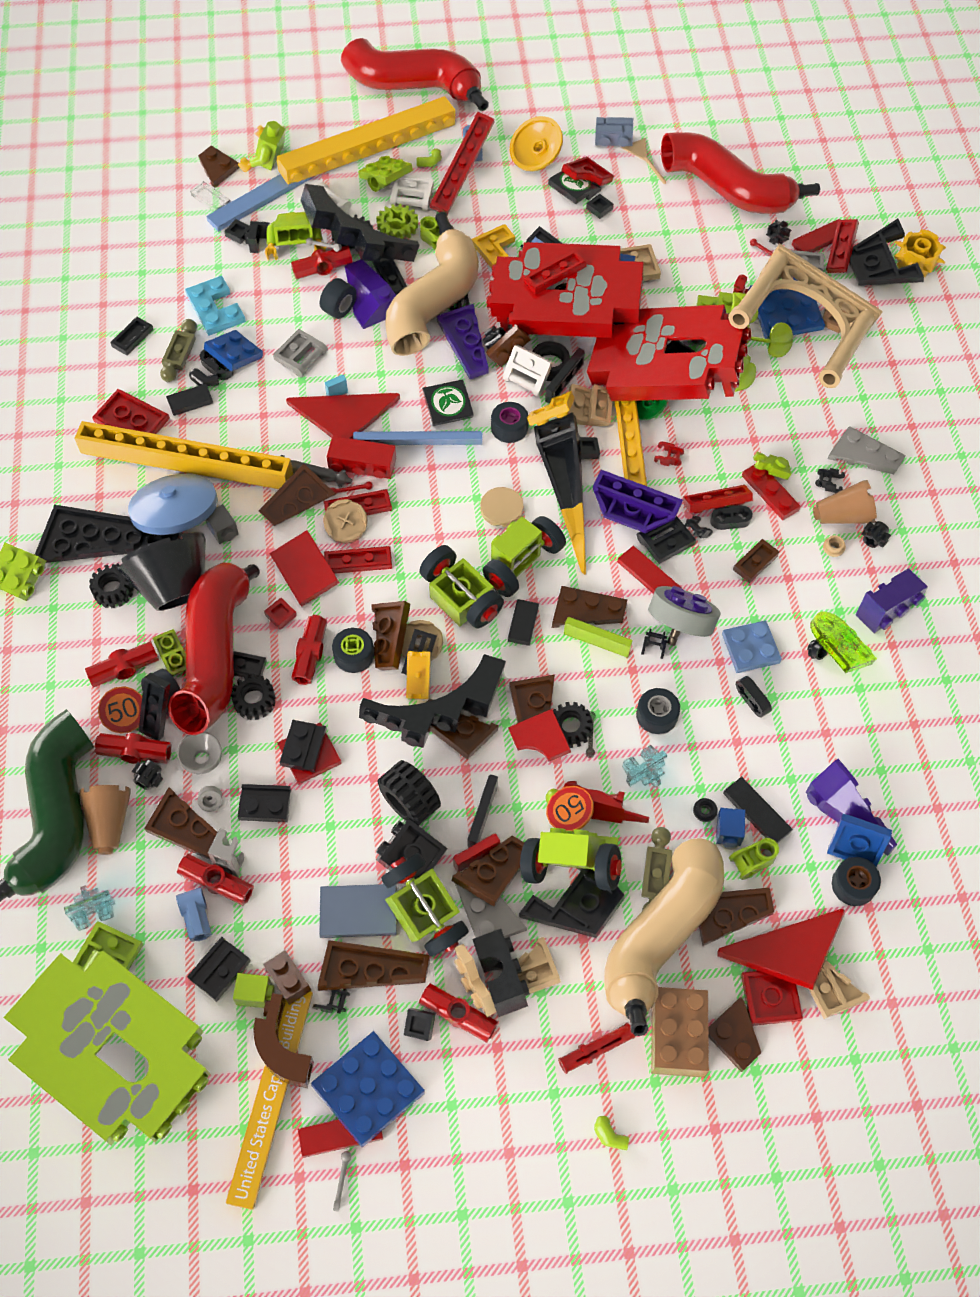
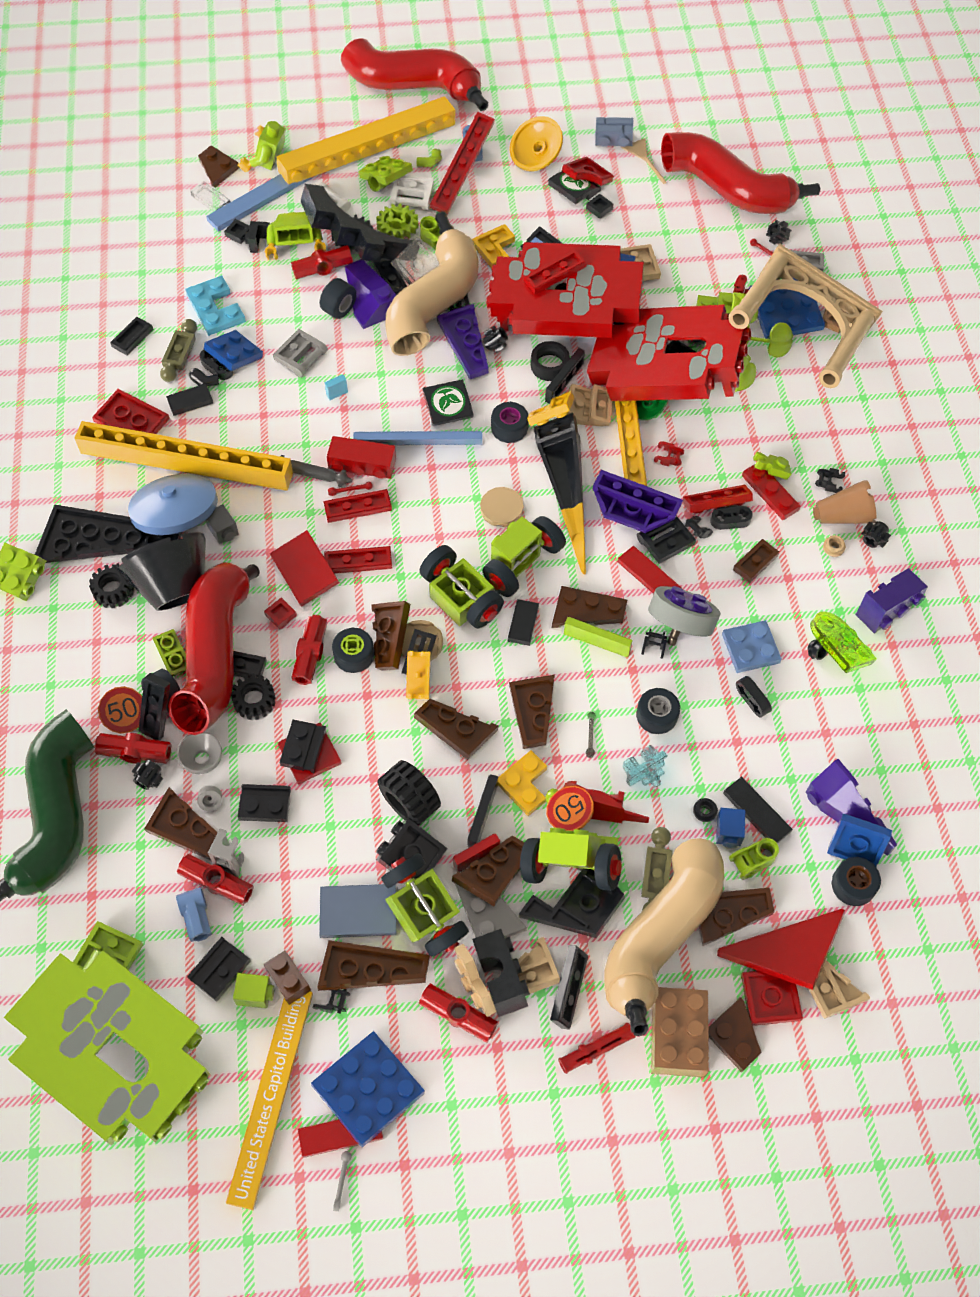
clear light blue hips [64,885,116,931] -> none
medium nougat cone [80,785,131,855] -> none
red piece [85,641,159,688] -> none
reddish brown arch [253,993,314,1089] -> none
reddish brown wing [258,464,336,526] -> none
red tile [286,393,400,439] -> none
light grey hinge [306,238,342,252] -> none
tan tile [323,499,367,544] -> none
black arch [359,654,506,748] -> none
black plate [403,1007,436,1041] -> none
reddish brown plate [486,325,531,367] -> none
white plate [503,345,553,397] -> none
red tile [508,709,571,762] -> none
black tyre [553,701,593,748] -> none
black plate [580,437,600,459] -> none
lime arm [594,1115,629,1151] -> none
red tile [791,218,841,252] -> none
red tile [826,219,859,273] -> none
light grey wing [827,426,906,475] -> none
black wing [849,218,924,286] -> none
yellow brick [894,229,946,277] -> none
none -> clear tile [391,237,439,285]
none -> yellow plate [498,750,547,816]
none -> black tile [550,945,588,1030]

